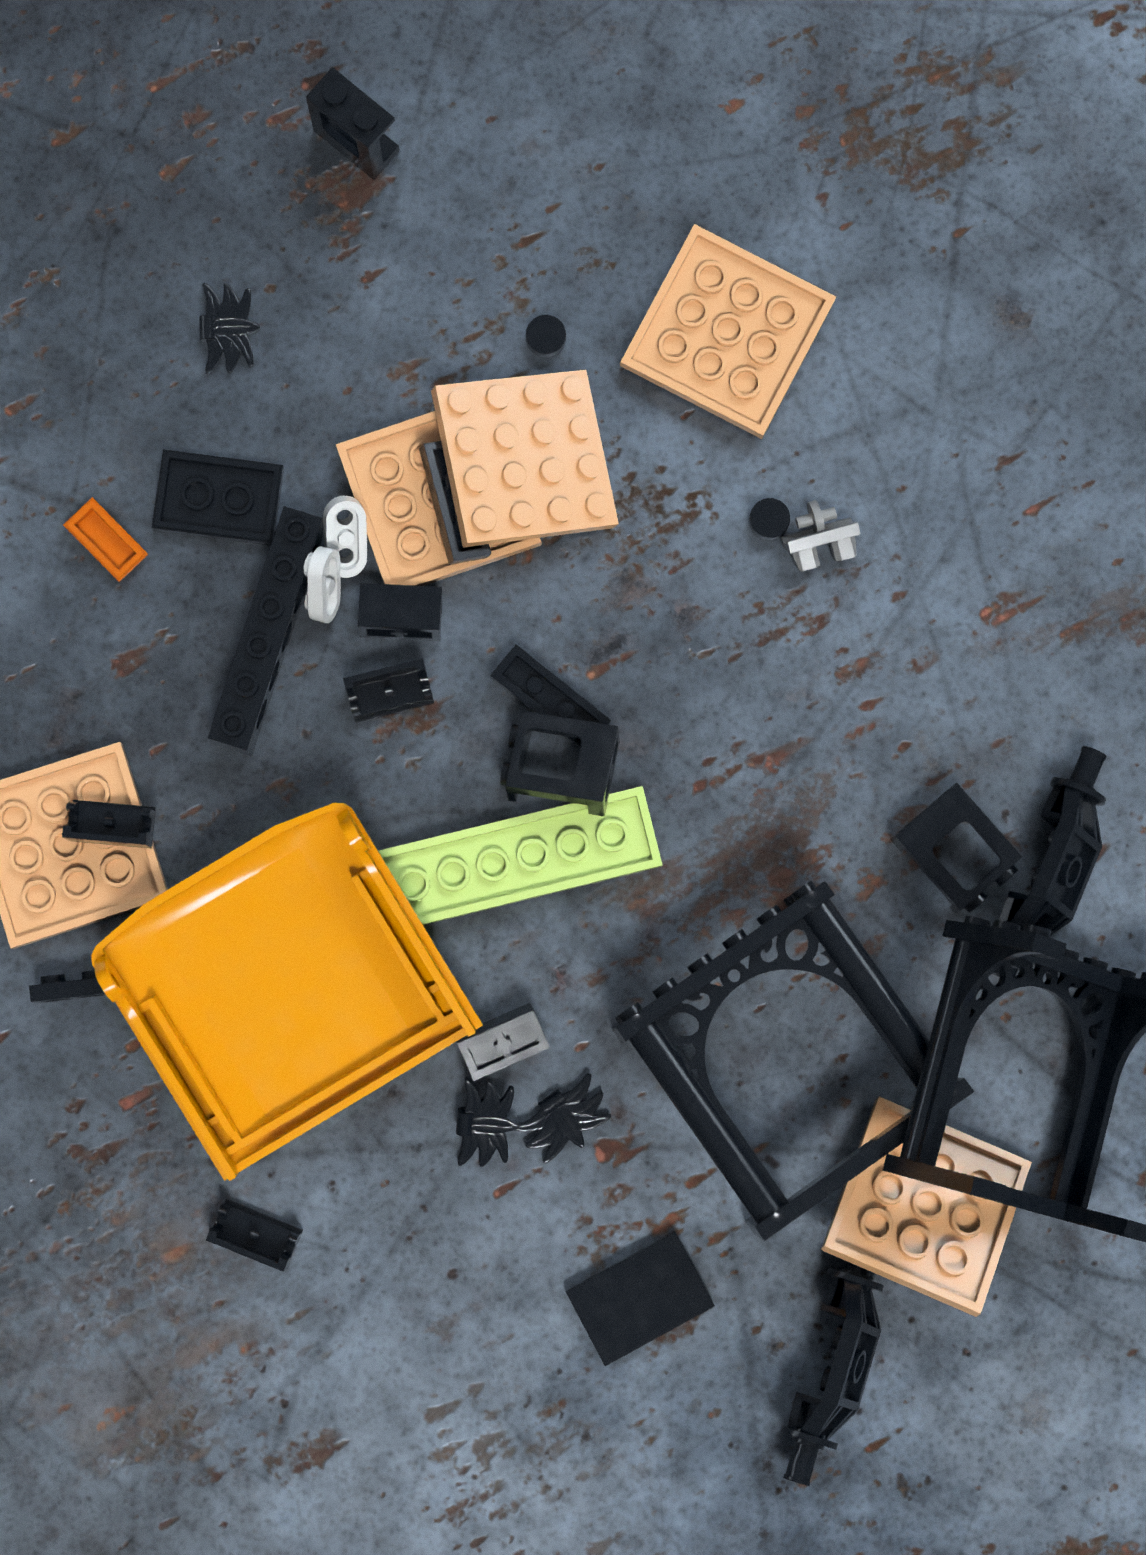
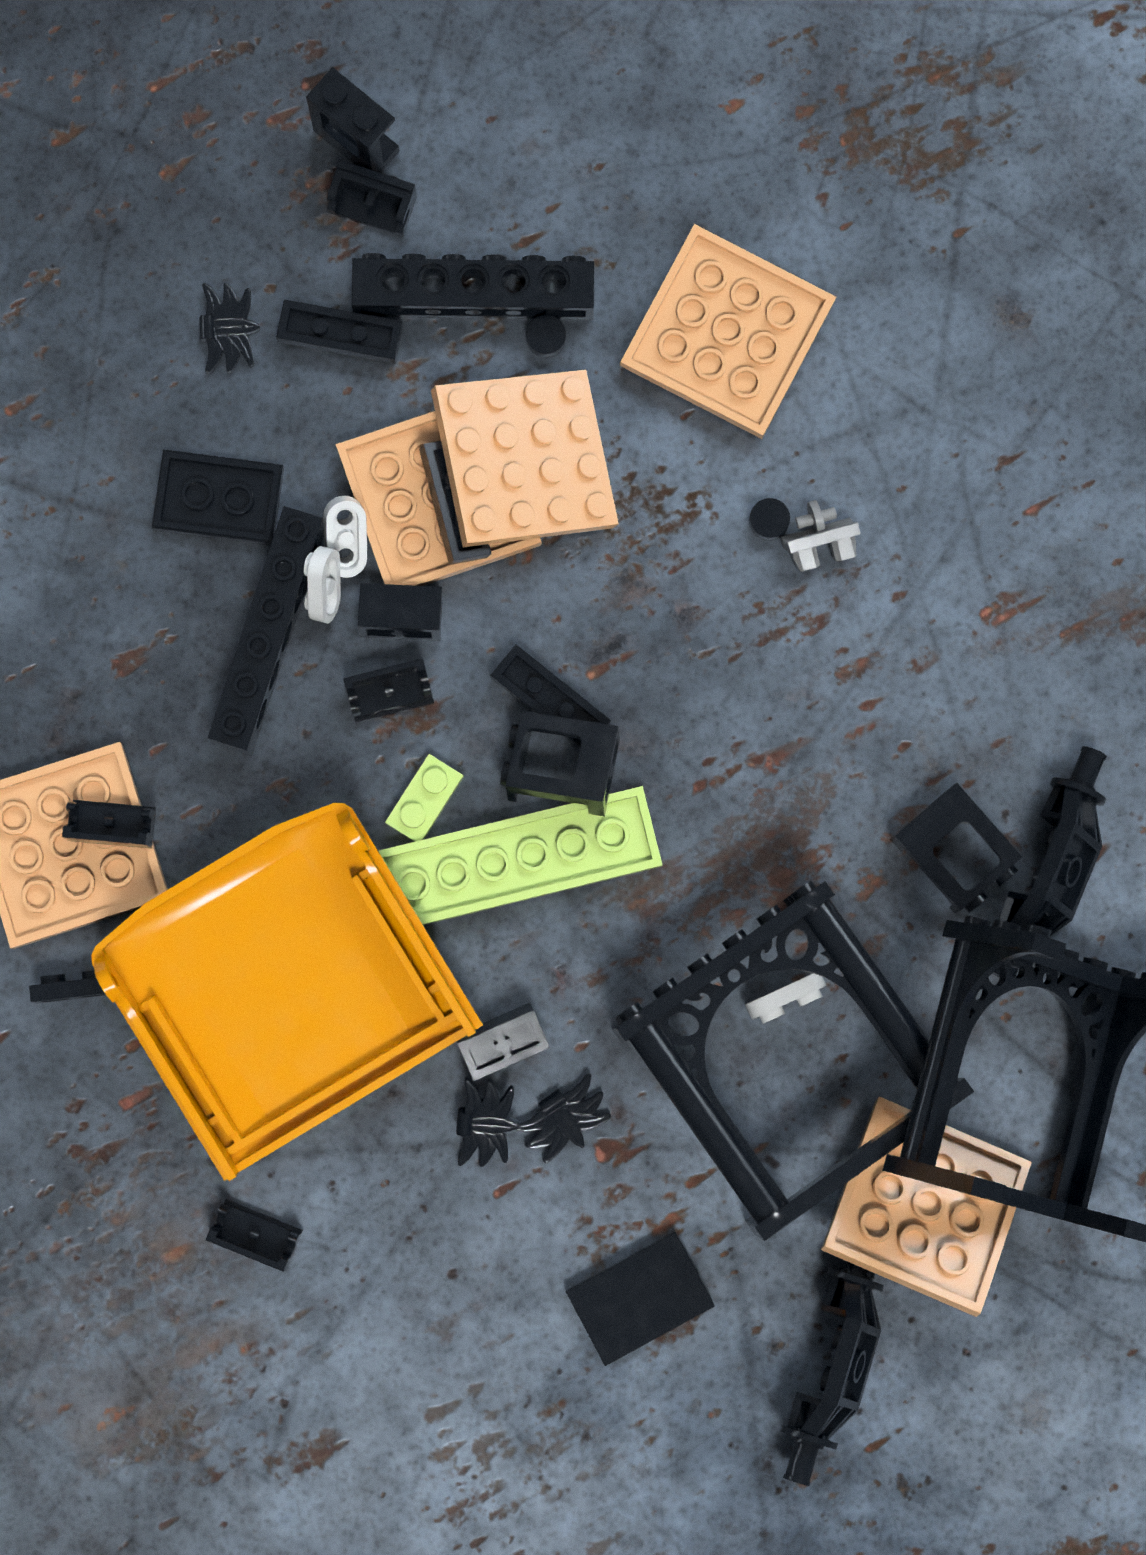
orange tile [63,497,149,582] -> none
none -> black plate [276,299,403,364]
none -> black hinge [327,159,417,237]
none -> black brick [352,253,594,320]
none -> yellowish green plate [385,754,464,842]
none -> white plate [745,973,827,1024]

